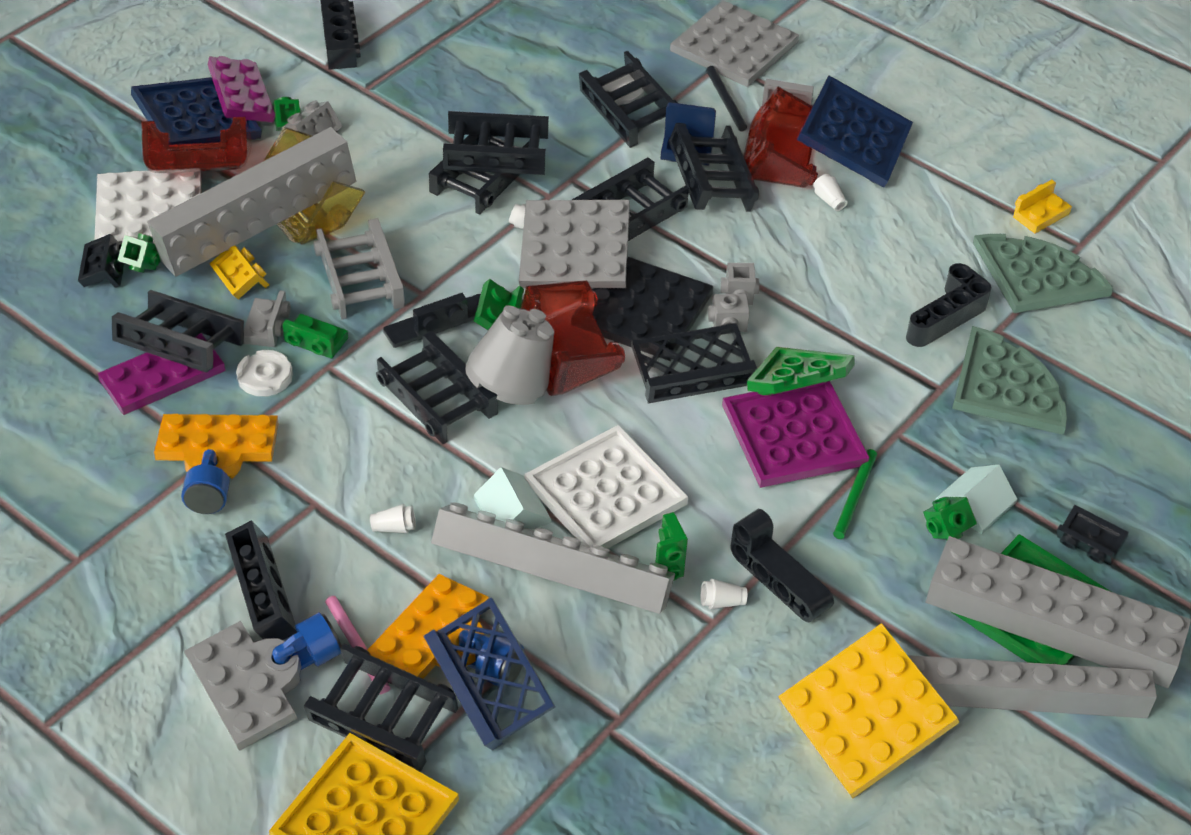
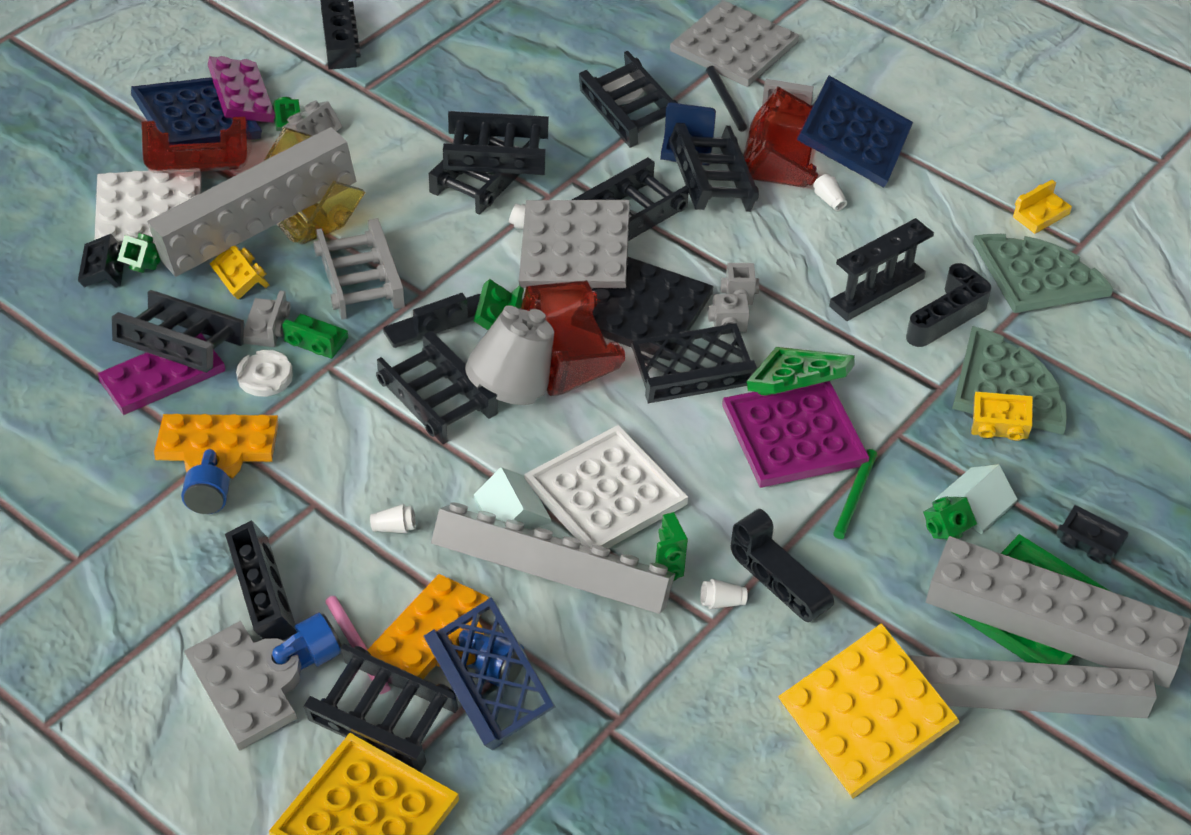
none -> black fence [829,218,934,321]
none -> yellow bracket [971,392,1033,441]

